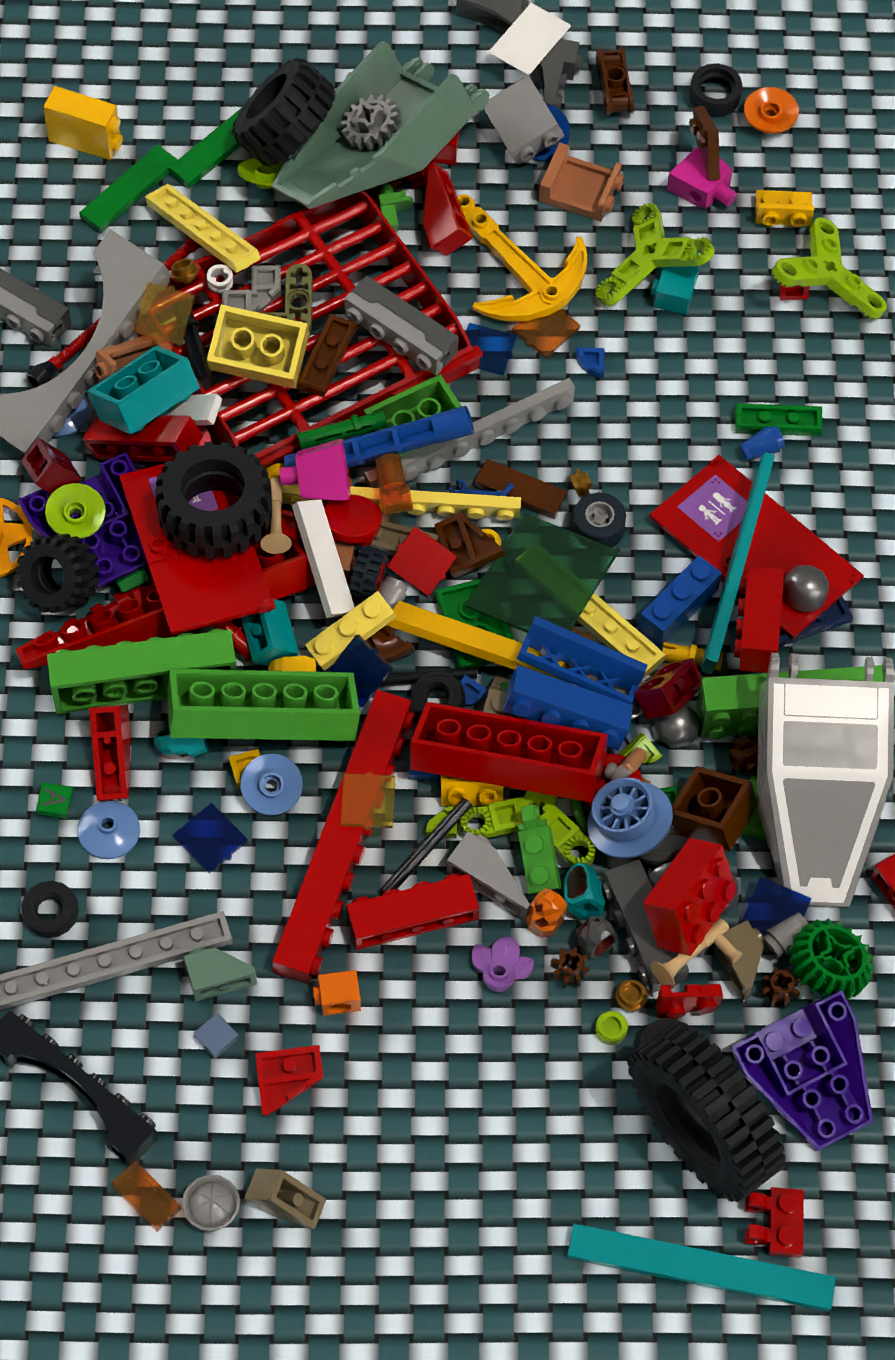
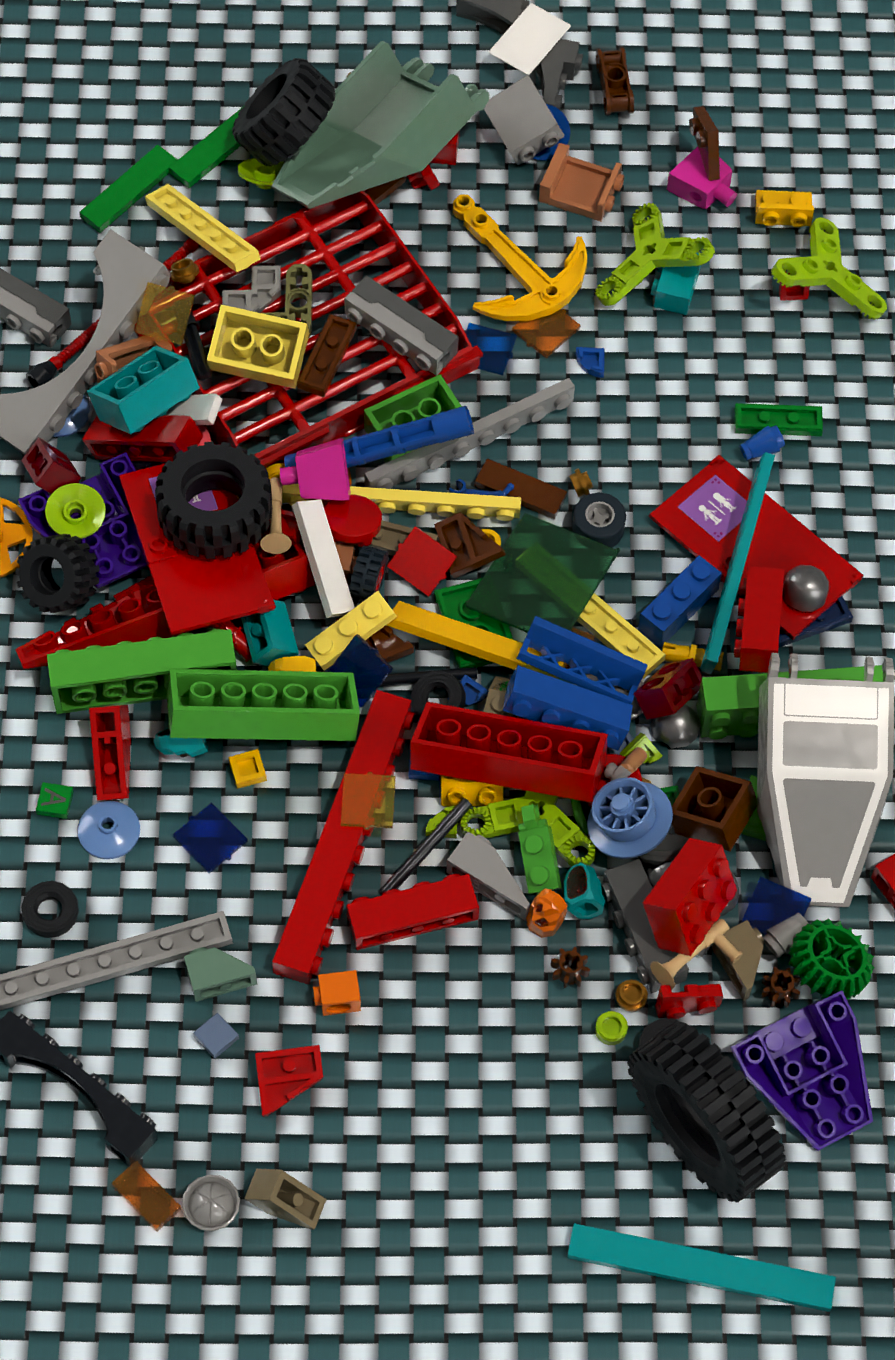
yellow brick [43,86,123,160] -> none
green tile [116,567,149,592] -> none
white bush [207,264,233,294] -> none
medium blue dish [240,754,303,816] -> none
green pin [297,410,387,450] -> none
light grey gear [341,95,402,150] -> none
clear orange piece [375,453,413,516] -> none
bright green piece [377,183,414,232] -> none
light grey cone [378,576,407,610] -> none
red slope [423,162,473,256] -> none
medium lavender plate [472,937,534,992] -> none
dark grey rock [576,916,617,959] -> none
black tyre [689,63,743,117] -> none
reddish brown gear [728,735,758,775] -> none
orange dish [744,87,799,134] -> none
red plate [745,1187,804,1258] -> none

